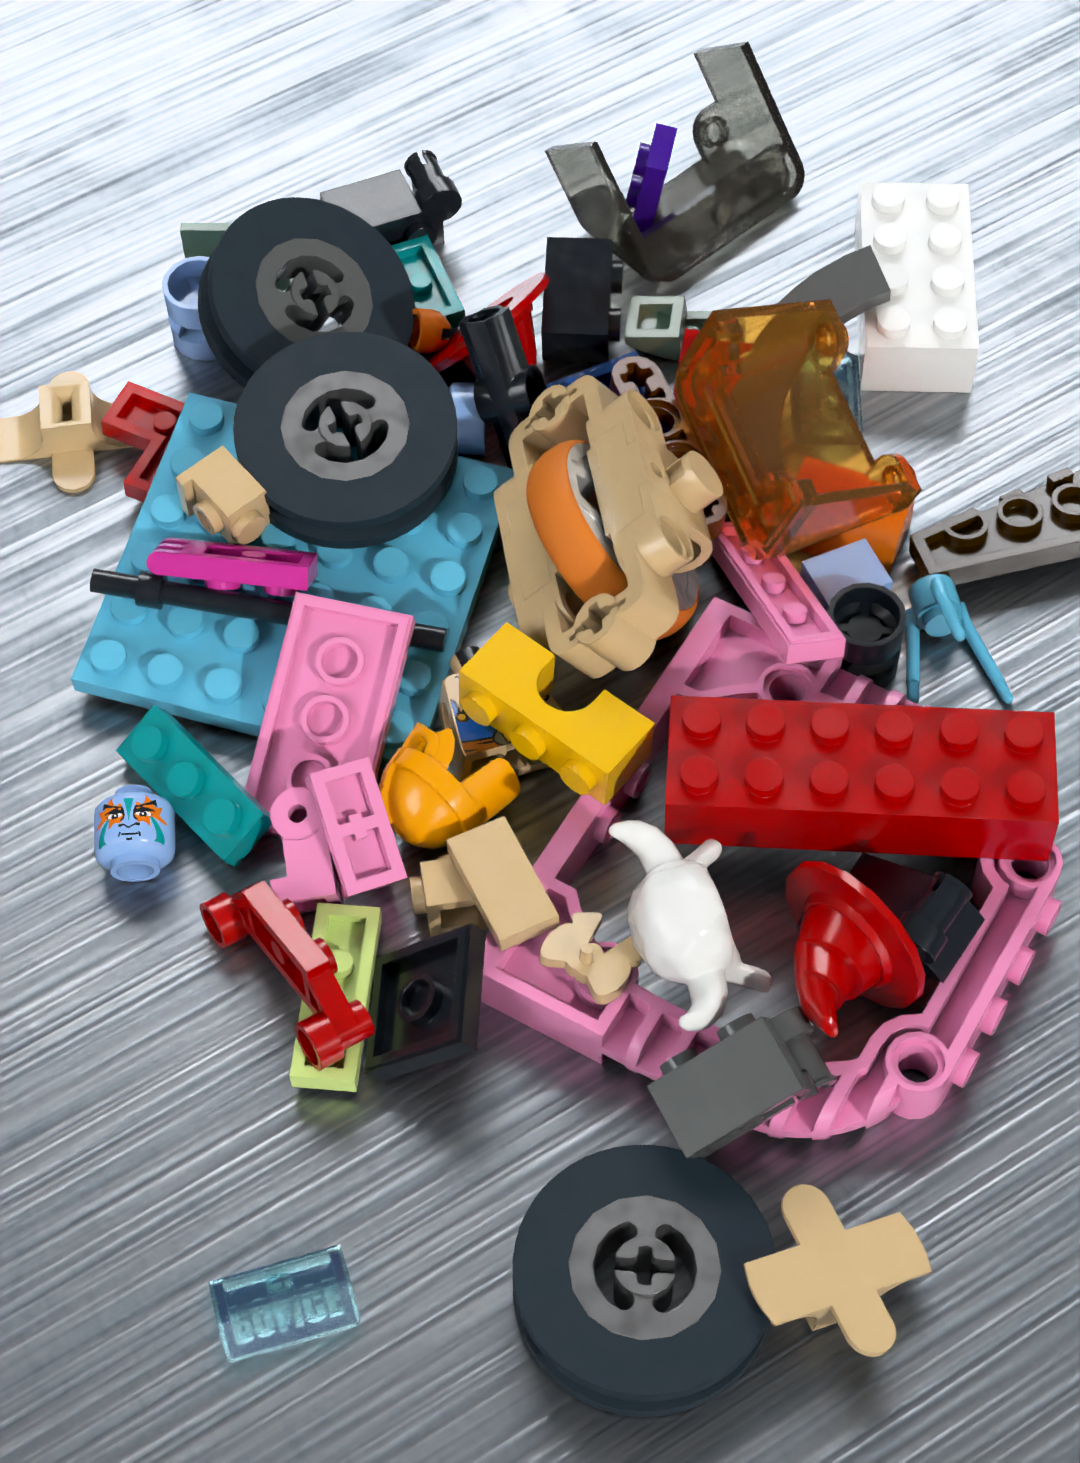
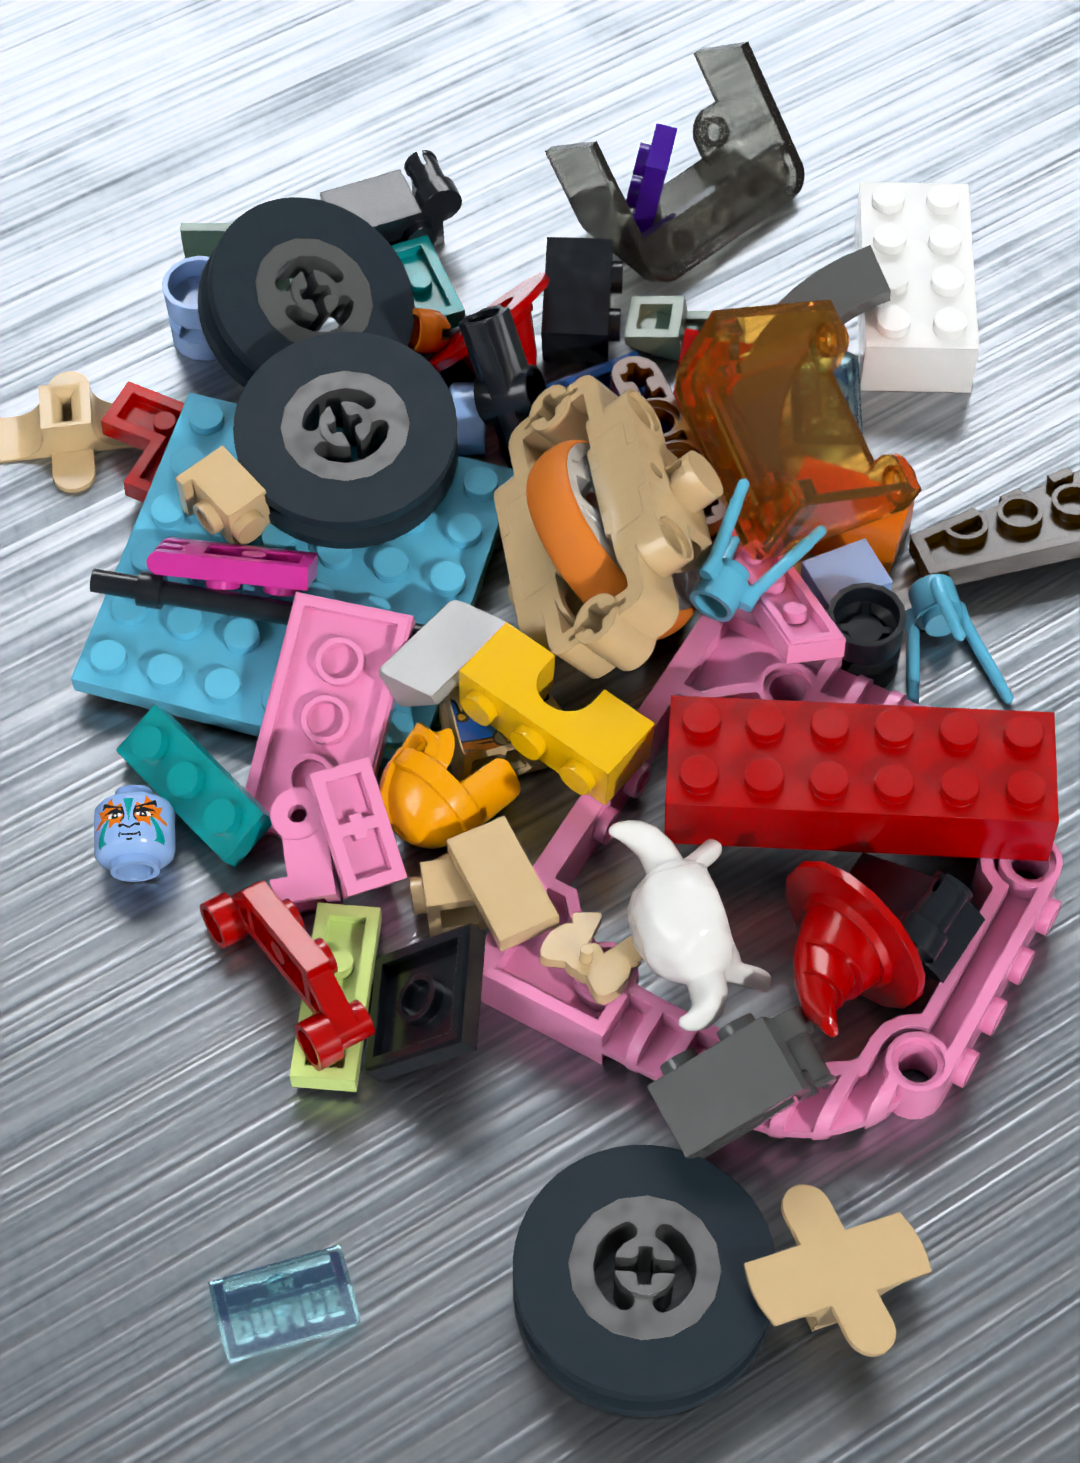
none -> slope [378,600,506,707]
none -> medium azure plant [690,478,827,622]

